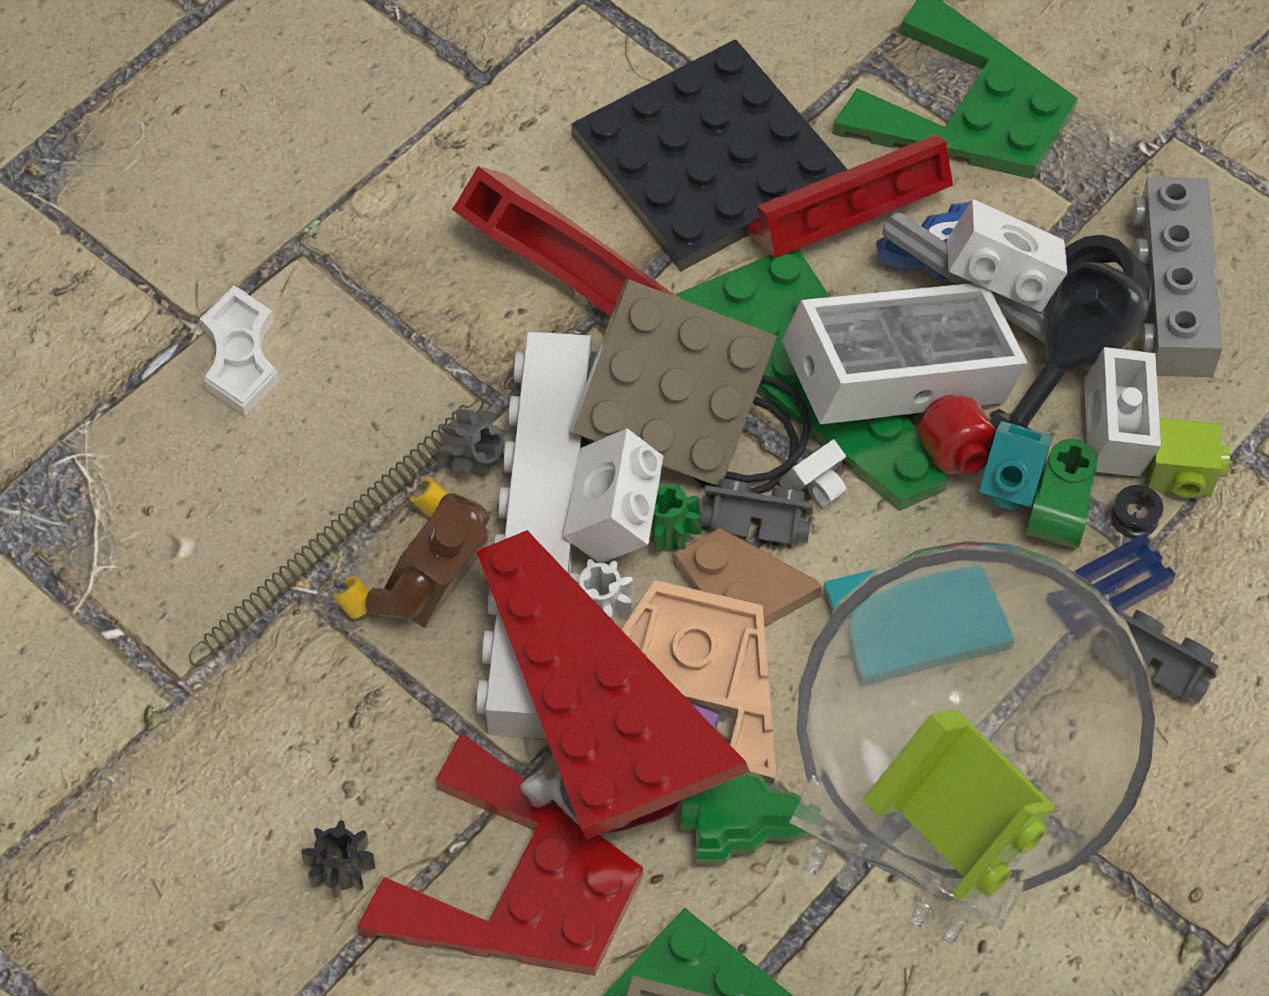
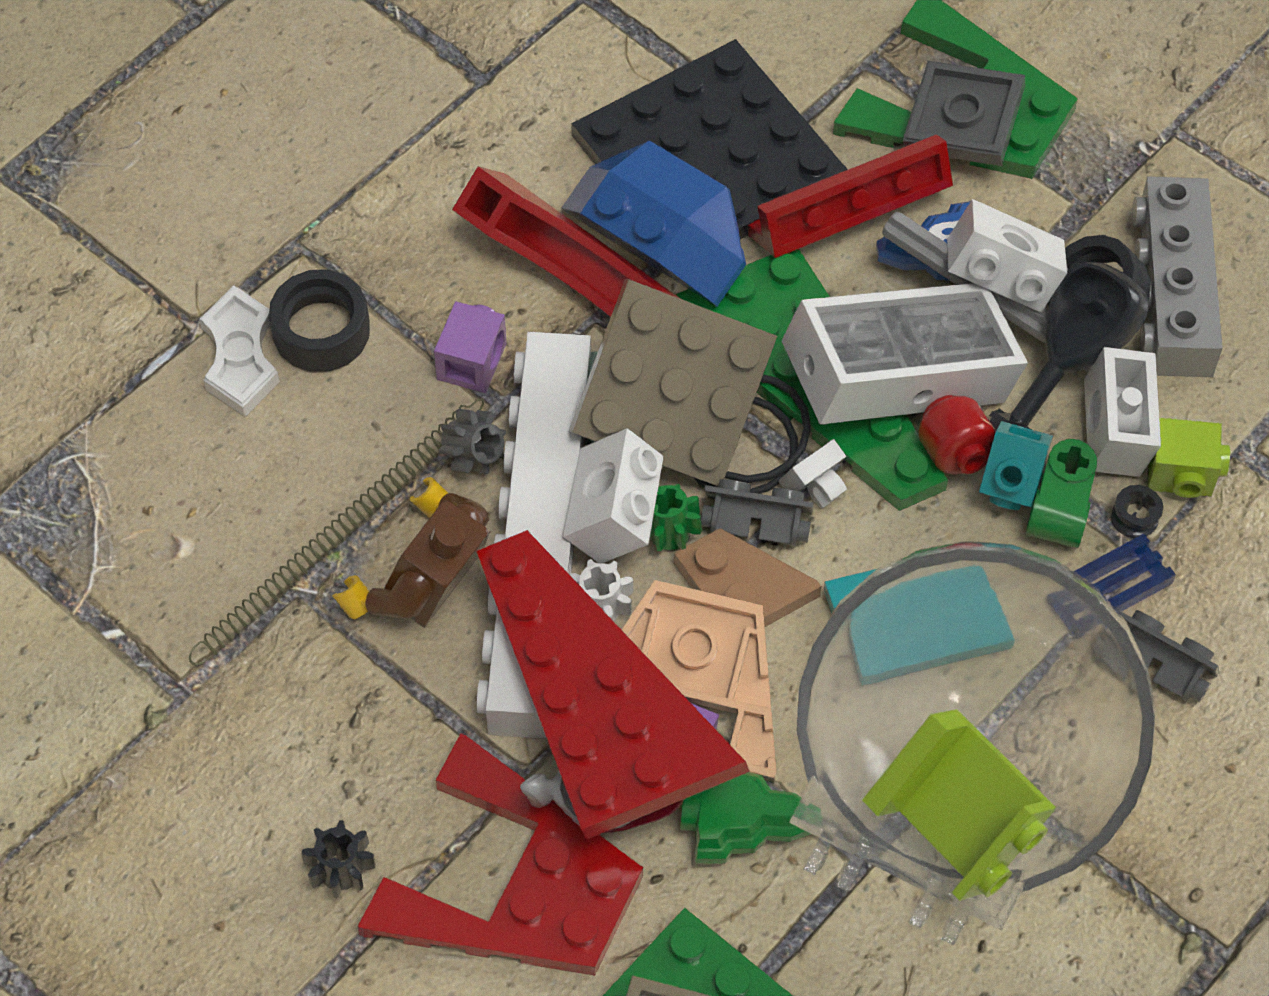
none -> black tyre [269,269,370,371]
none -> medium lavender brick [434,301,507,393]
none -> blue wedge [561,141,746,307]
none -> dark grey tile [903,61,1025,166]

